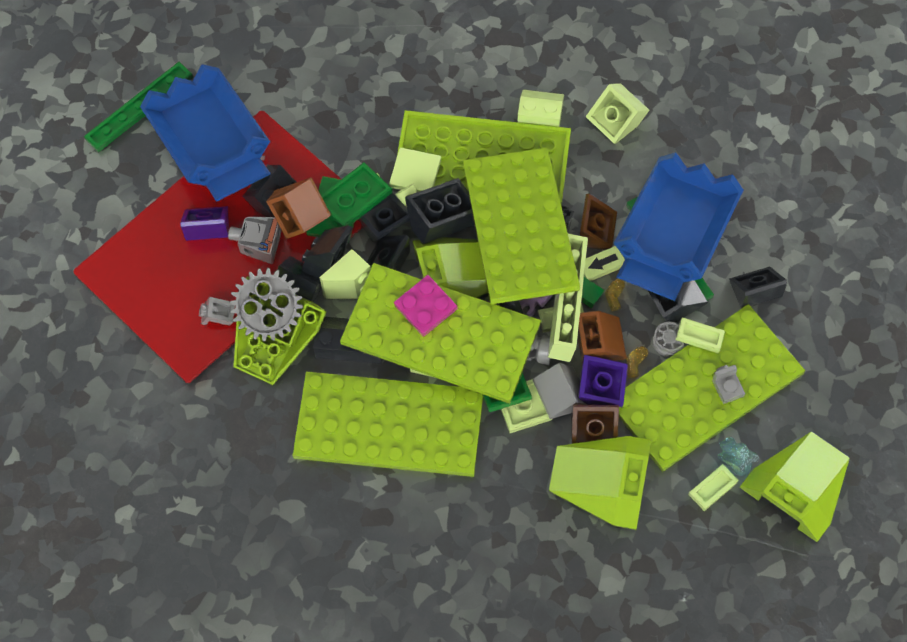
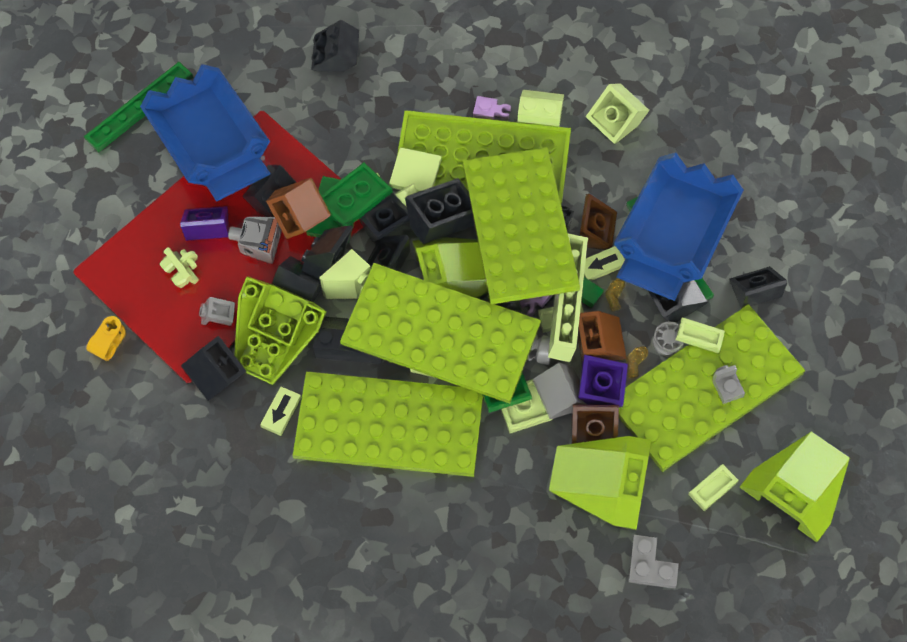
light grey gear [229,268,303,341] -> none
dark pink plate [394,275,458,337] -> none
clear light blue hips [718,437,760,476] -> none
none -> yellow piece [86,316,126,361]
none -> yellowish green hips [159,247,199,288]
none -> black slope [181,336,246,401]
none -> yellowish green tile [260,387,301,436]
none -> black slope [311,20,360,72]
none -> lavender plate [473,96,511,120]
none -> light grey plate [629,535,679,589]

